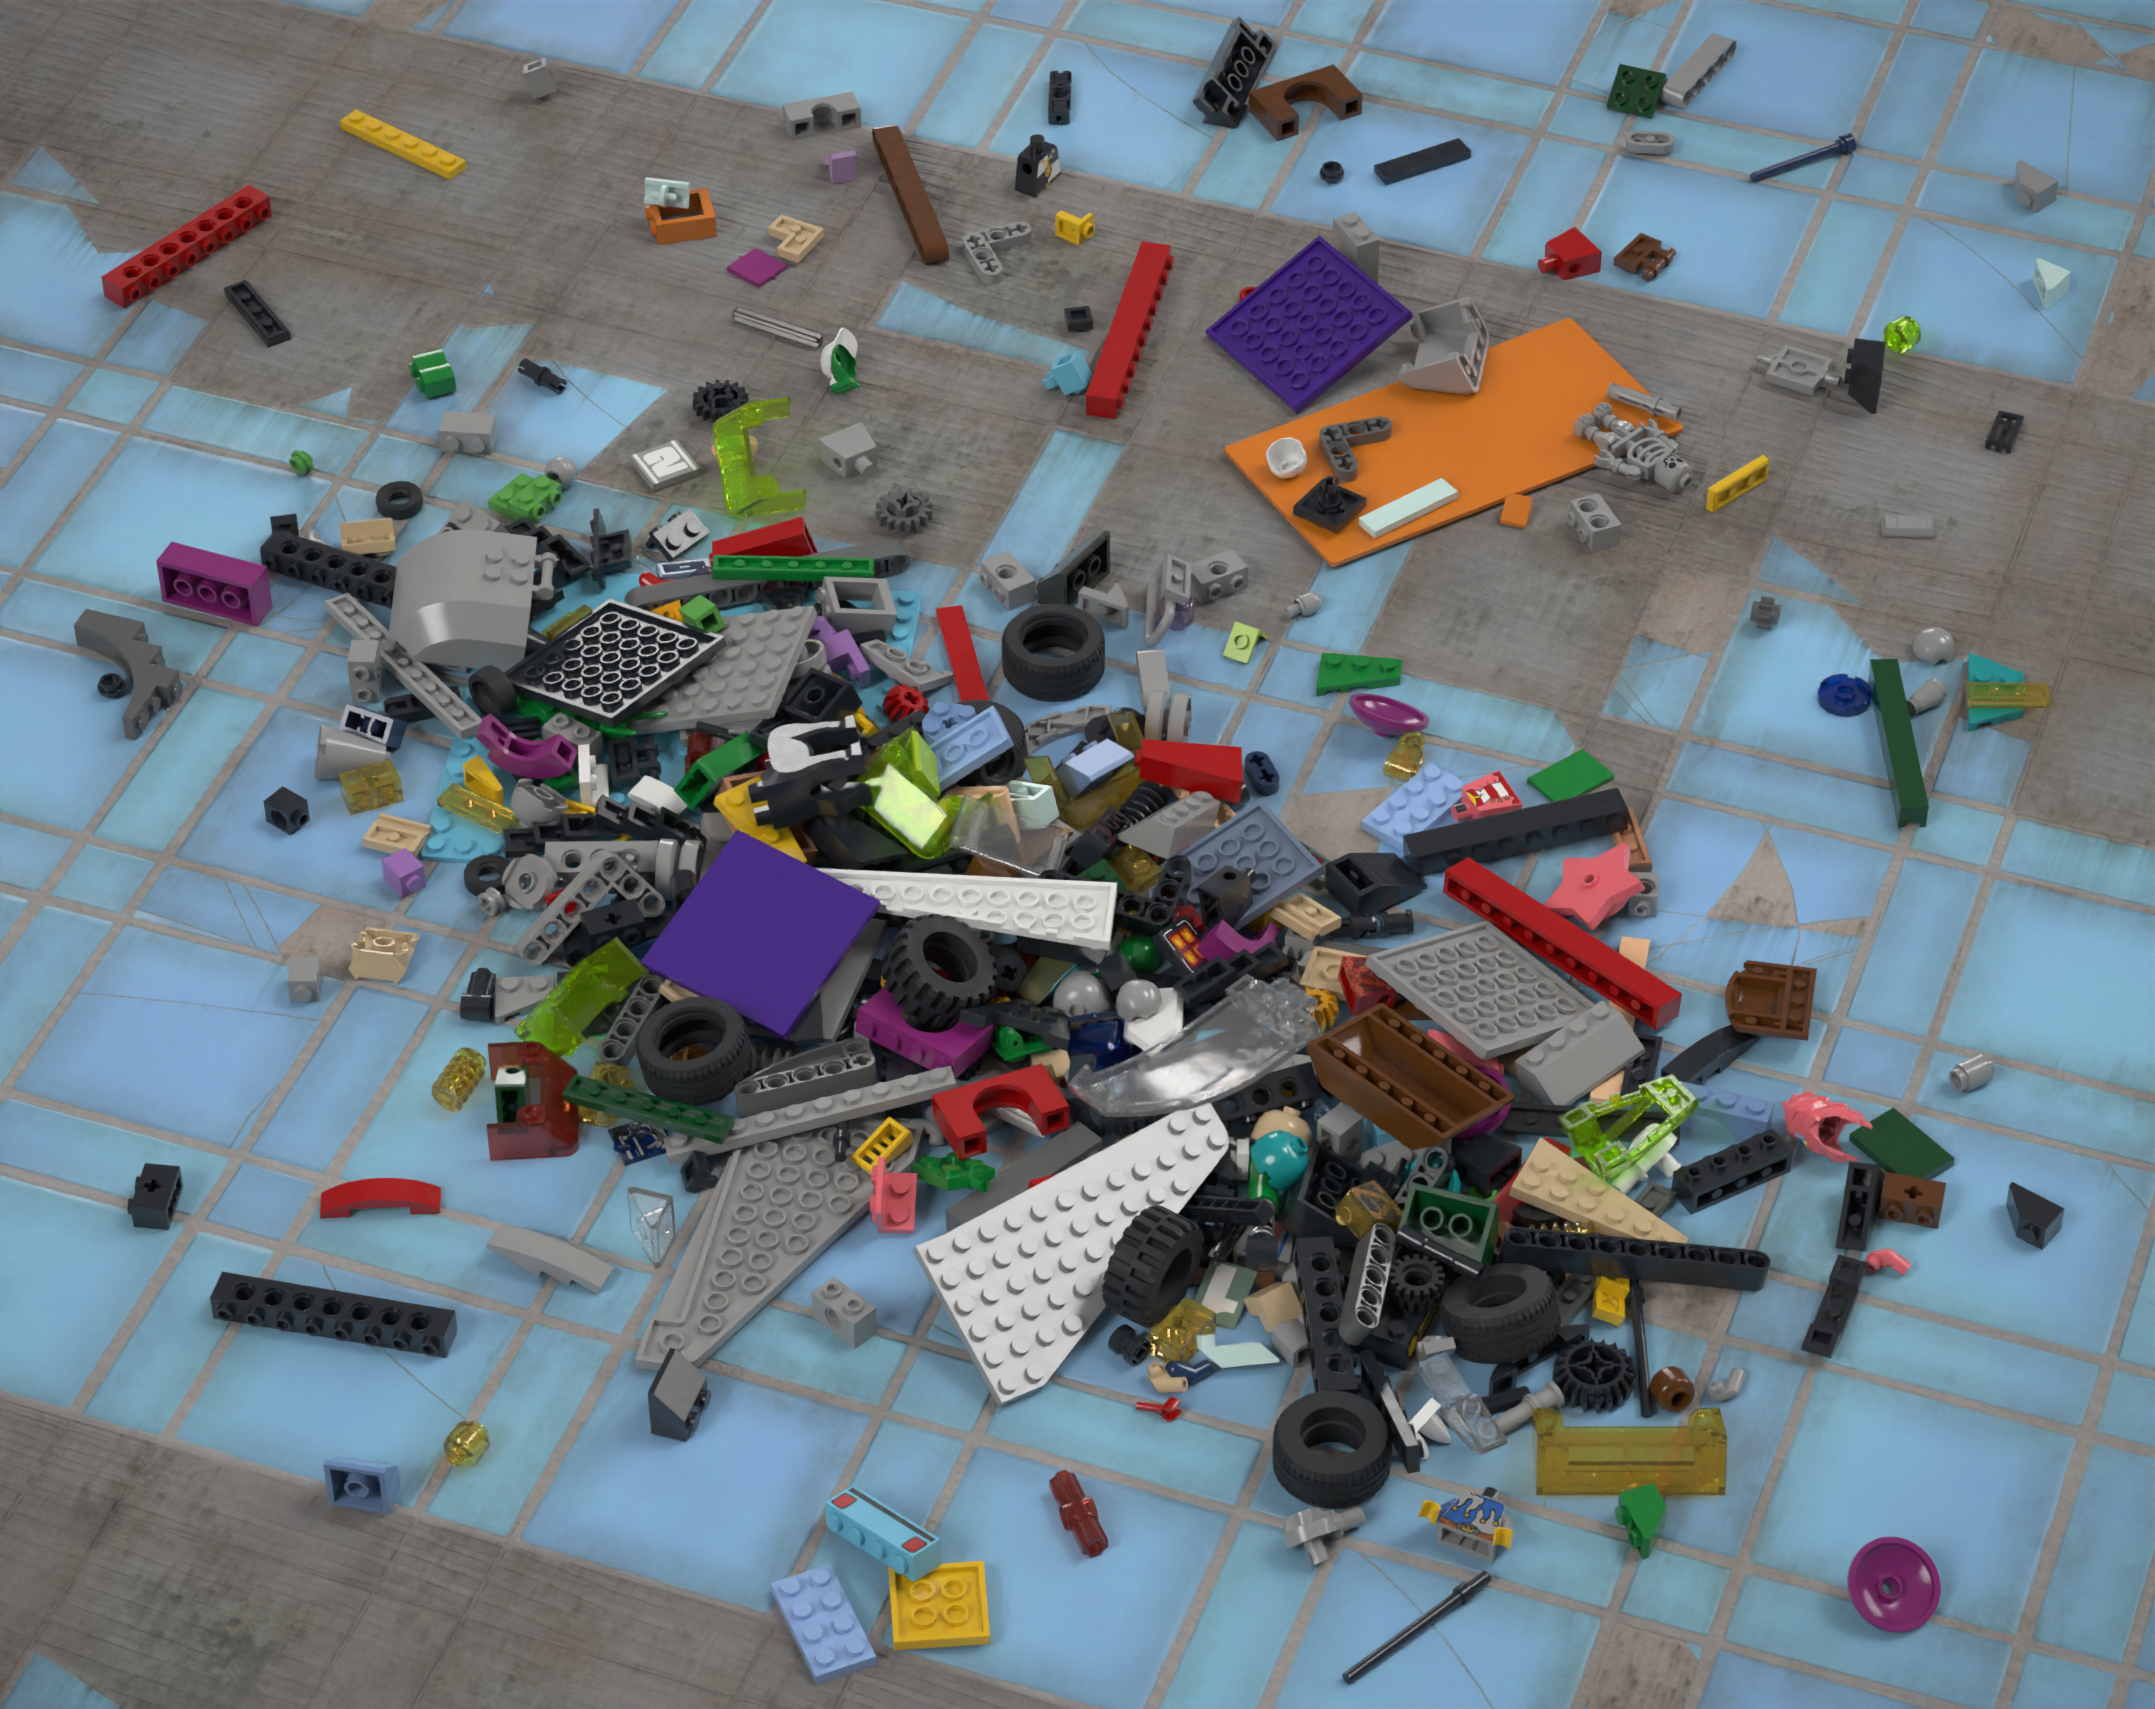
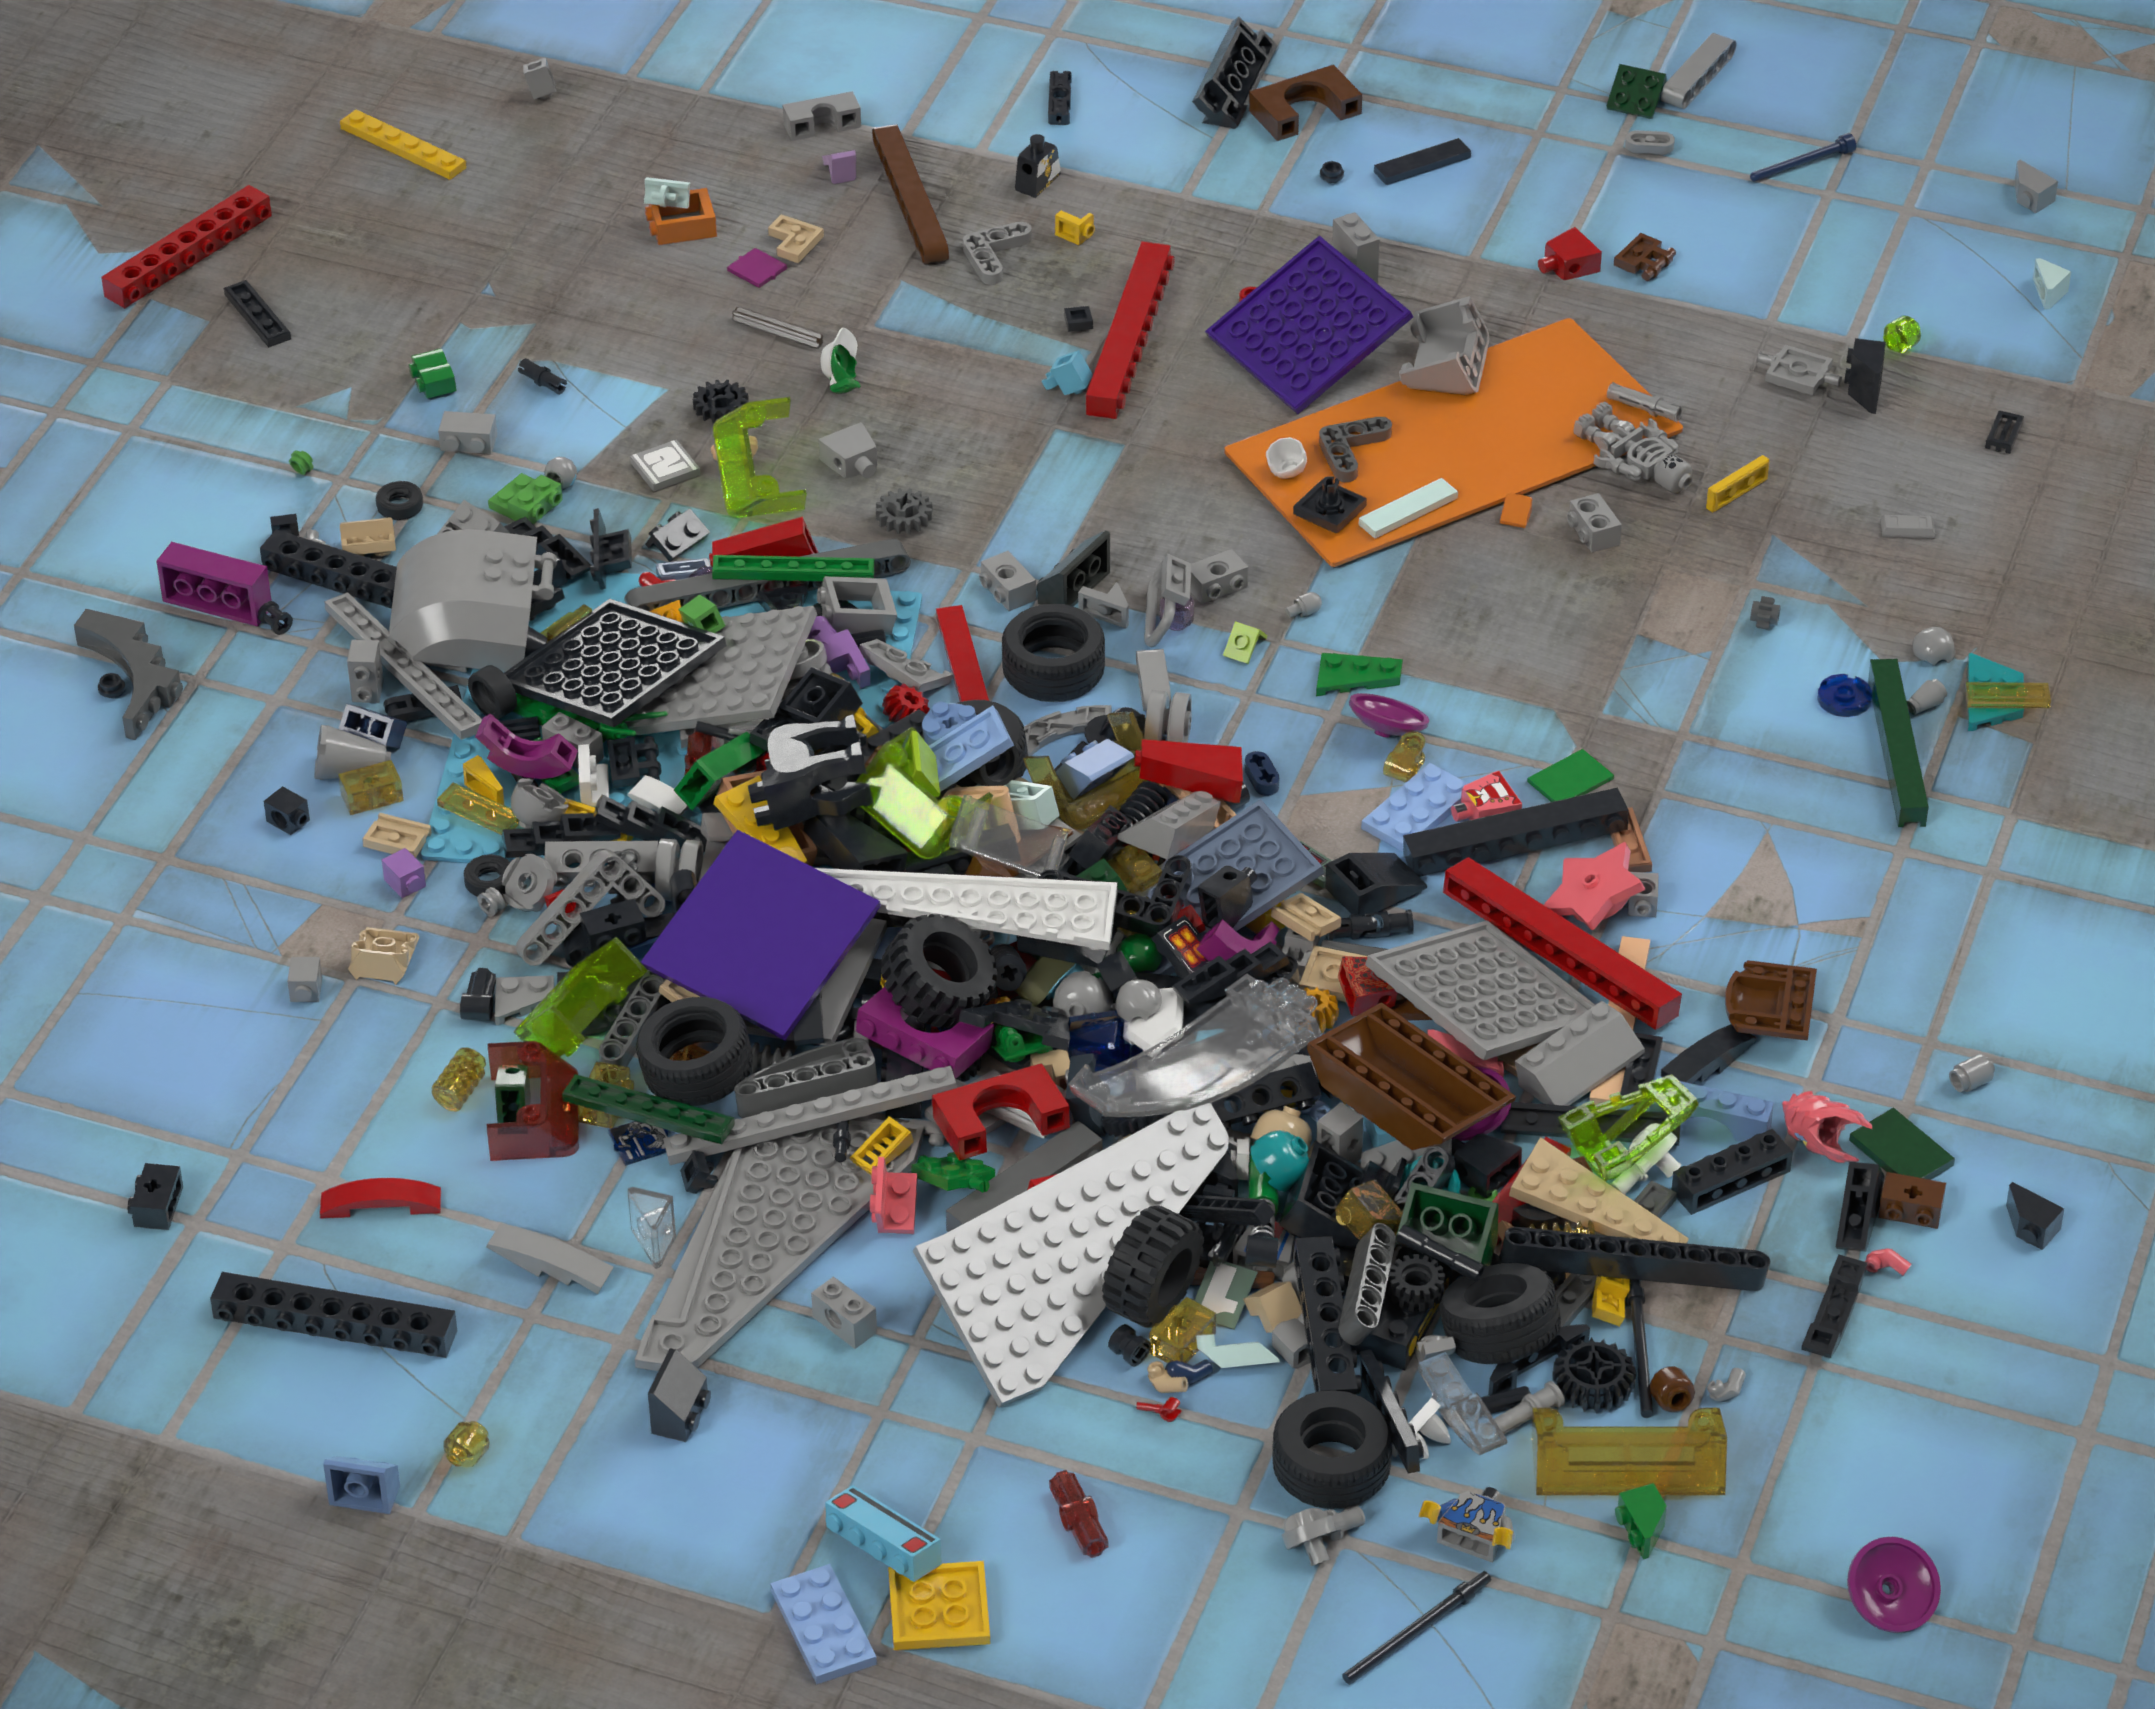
none -> black bush [258,601,293,635]

